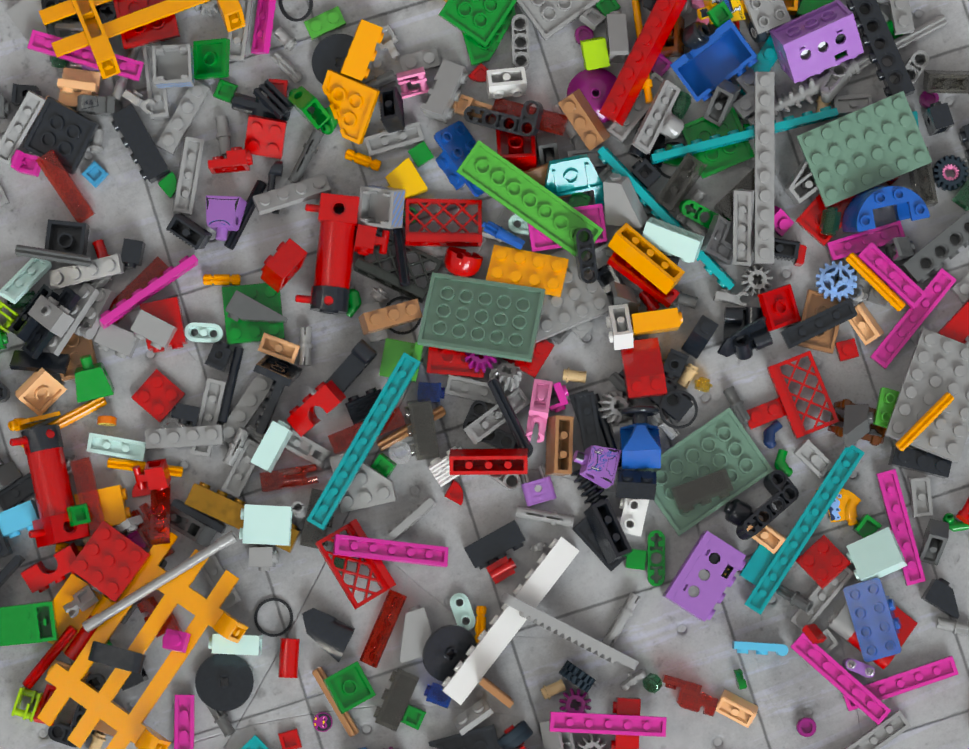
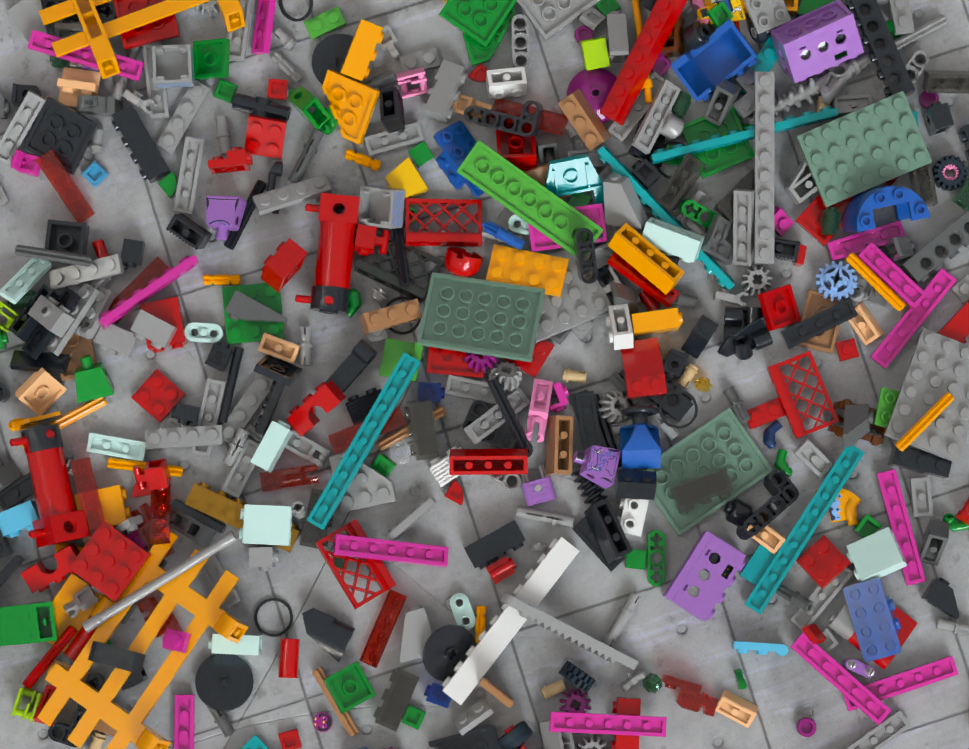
green tile [67,503,91,526] -> none
orange tile [97,415,117,426] -> none
black tile [253,79,294,119] -> none

